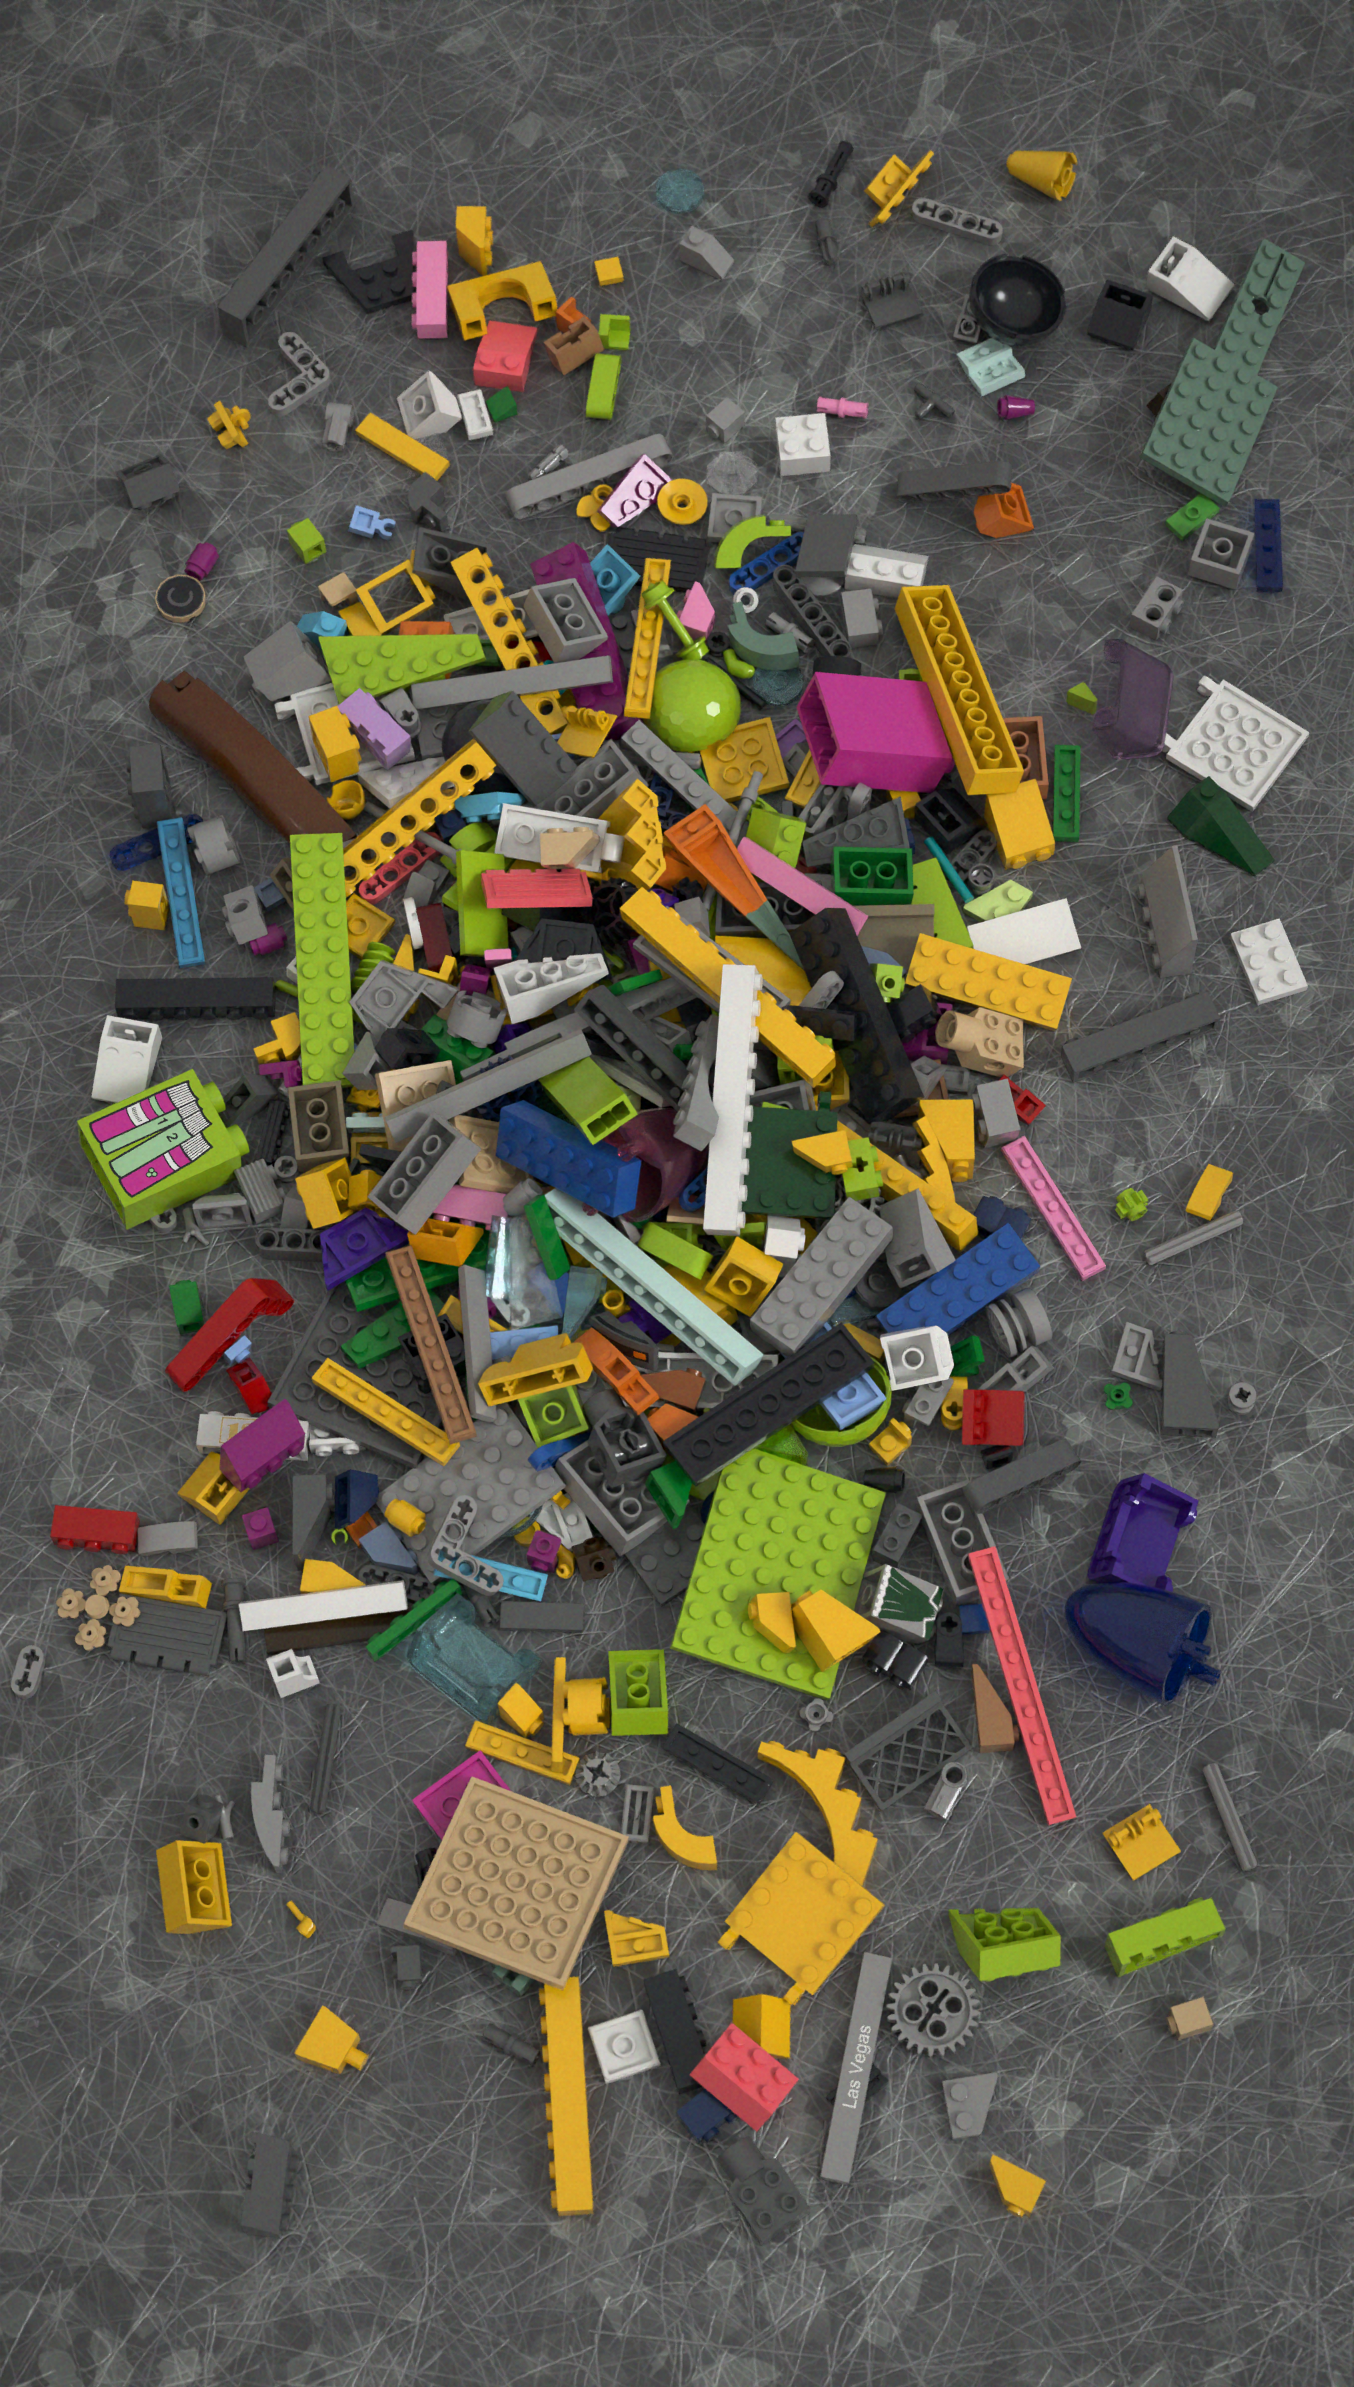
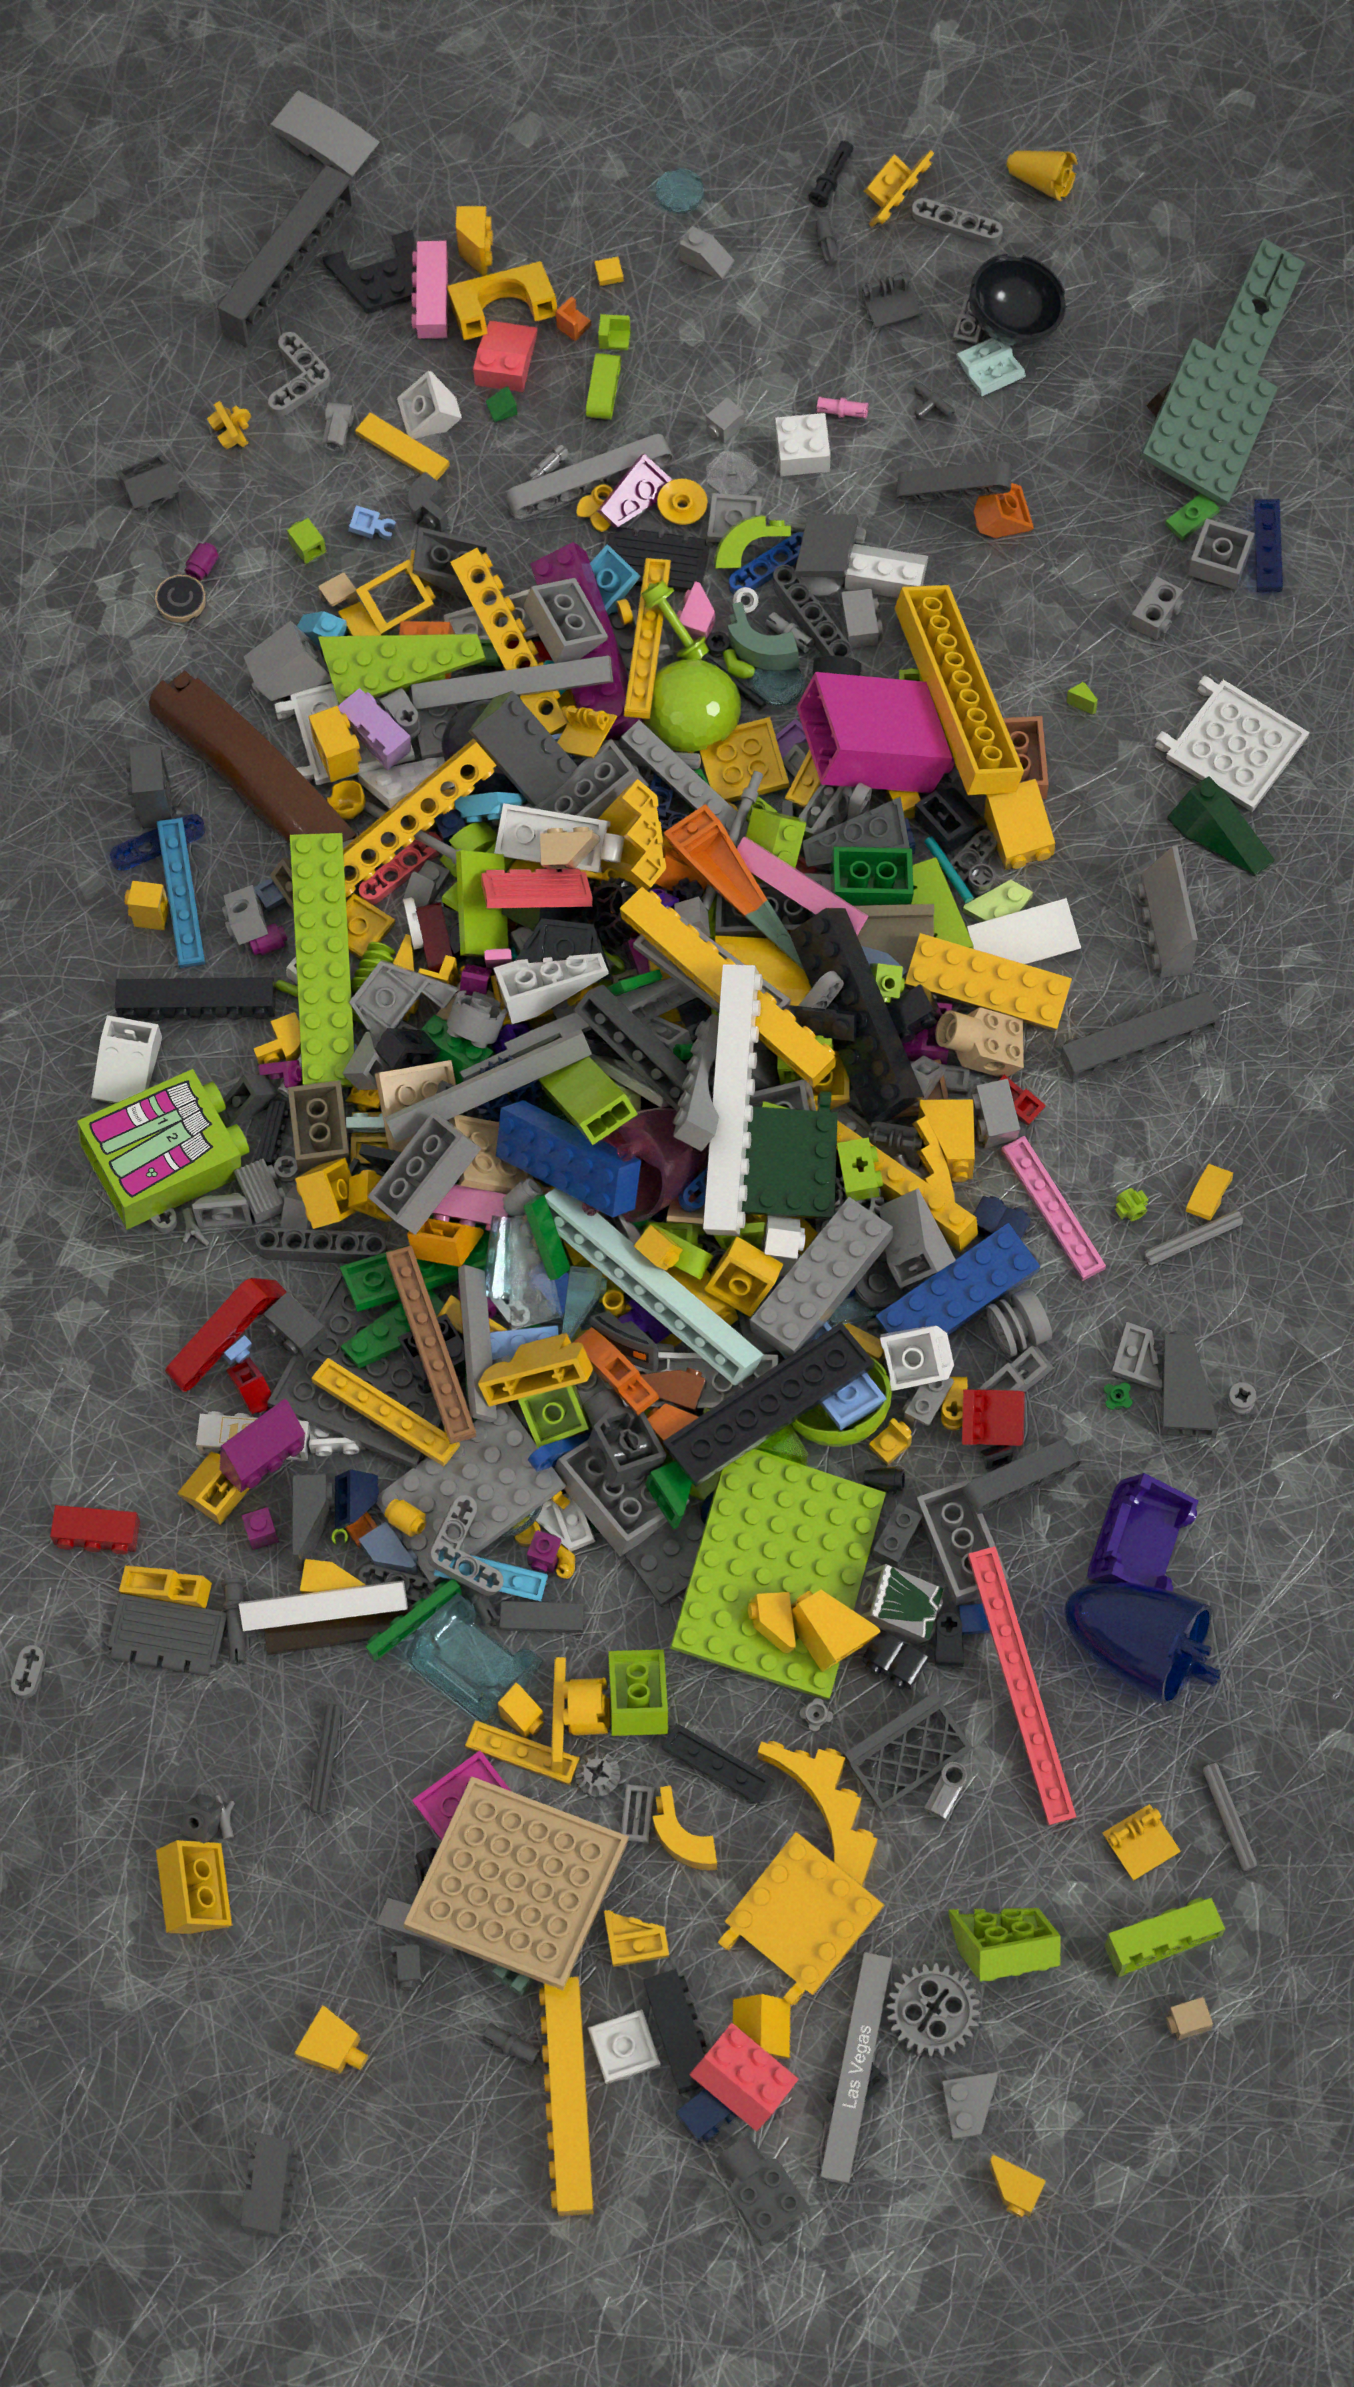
tan plant [56,1565,140,1651] -> none
light grey slope [138,1521,198,1557] -> none
green slope [169,1280,206,1334] -> none
light grey brick [188,815,240,875] -> none
light grey slope [251,1755,290,1873] -> none
white brick [266,1649,320,1698] -> none
yellow hand [287,1901,316,1938] -> none
dark purple wing [320,1207,409,1290] -> none
white plate [457,389,493,440] -> none
medium nougat brick [543,316,604,376] -> none
dark brown brick [571,1536,616,1582] -> none
yellow slope [792,1130,852,1175] -> none
green slope [950,1336,985,1377] -> none
medium nougat slope [971,1664,1019,1753] -> none
magenta cone [997,395,1035,420] -> none
green plate [1053,745,1081,842] -> none
black slope [1087,279,1153,350] -> none
clear purple windscreen [1092,639,1174,760] -> none
white slope [1146,236,1235,322] -> none
white plate [1230,918,1308,1005] -> none
none -> dark grey brick [263,1292,328,1358]
none -> light grey slope [270,91,380,178]
none -> yellow tile [616,599,633,626]
none -> yellow brick [634,1225,683,1271]

